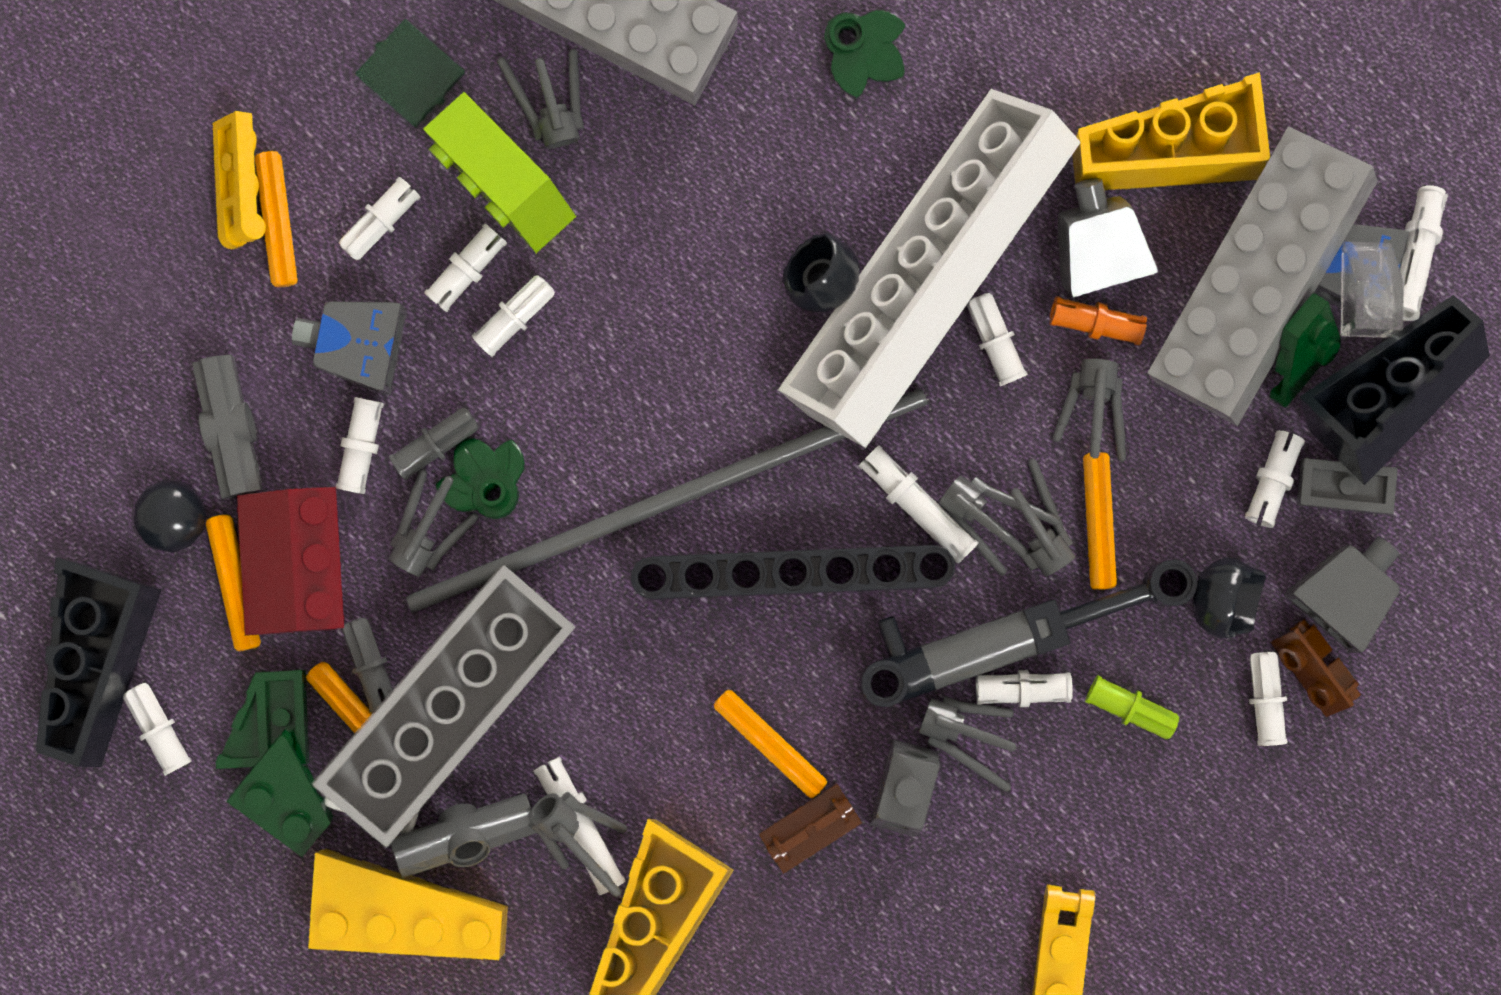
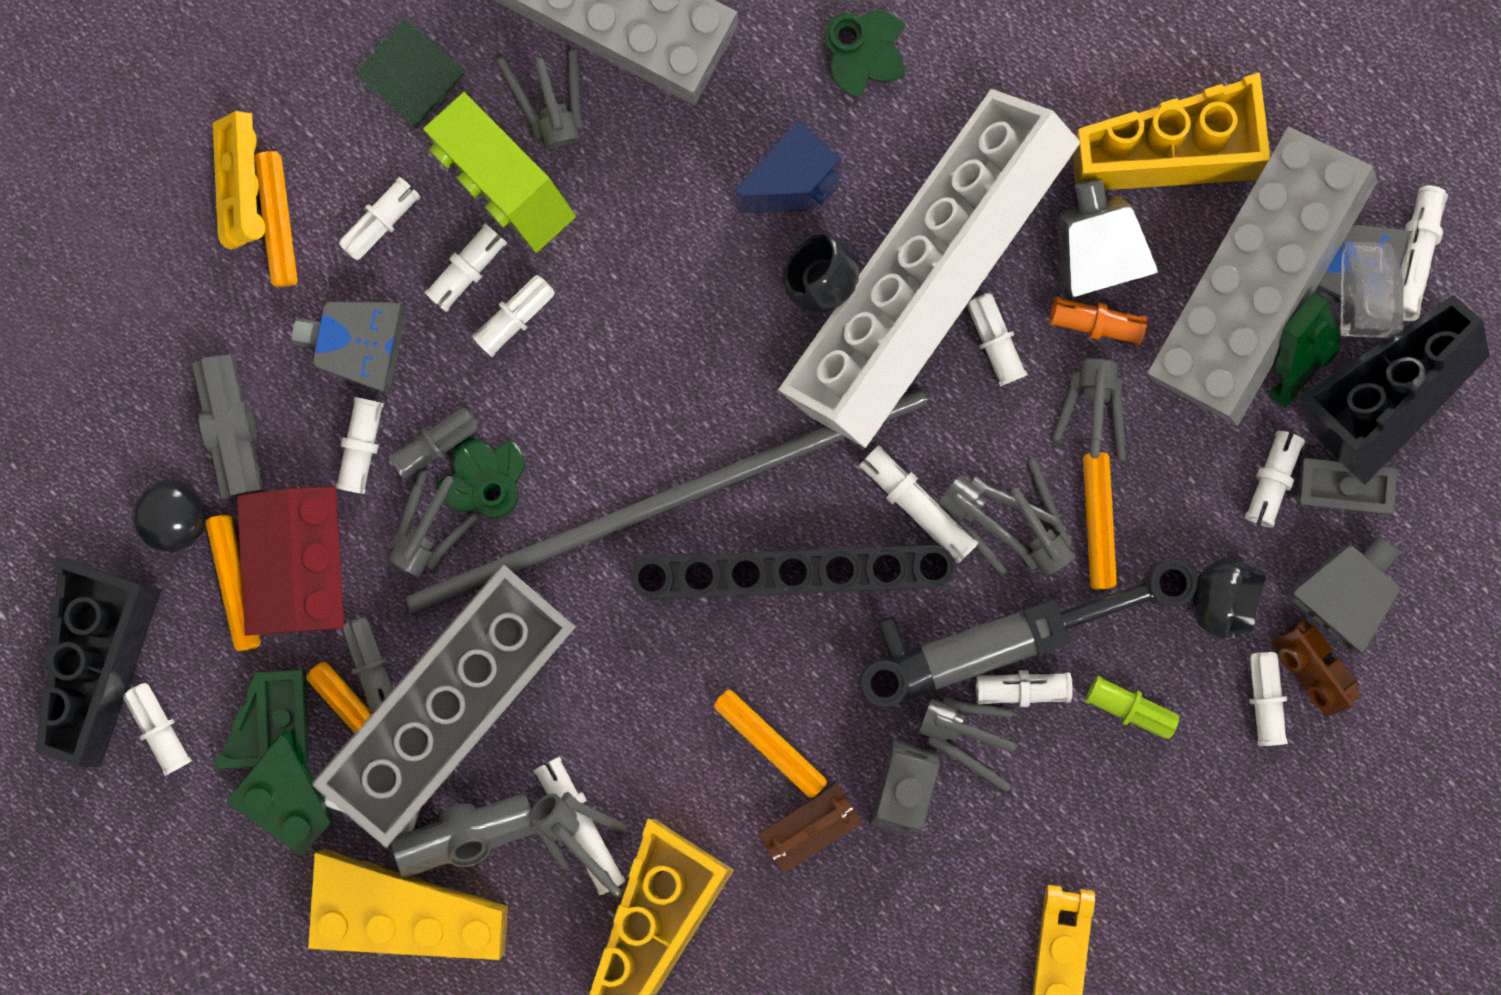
none -> dark blue slope [735,121,841,214]

